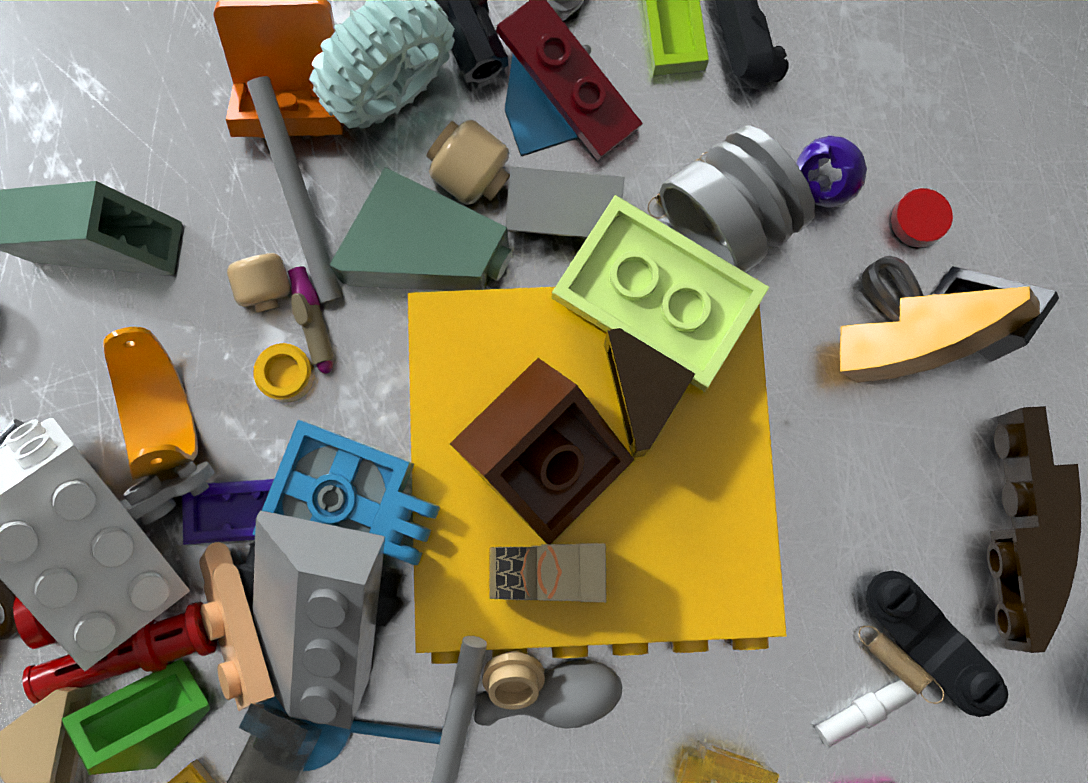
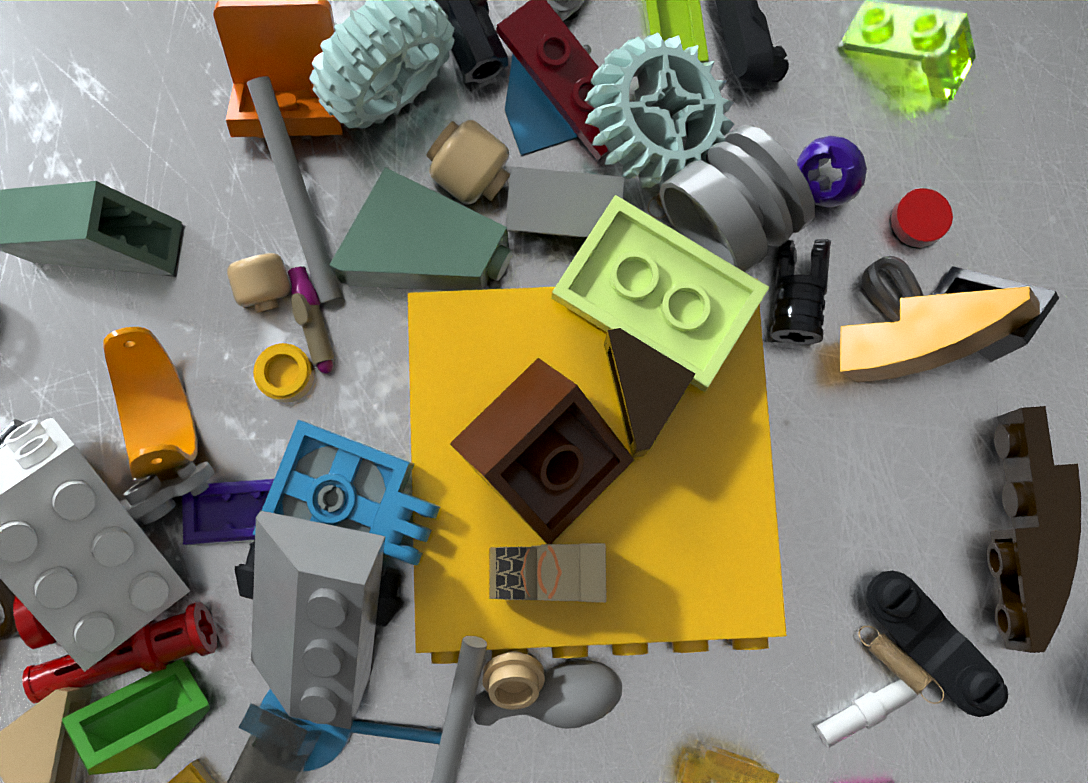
light nougat hinge [199,542,275,711] -> none
none -> light aqua gear [585,32,735,188]
none -> black hinge [771,239,831,345]
none -> clear neon green bracket [842,0,976,100]

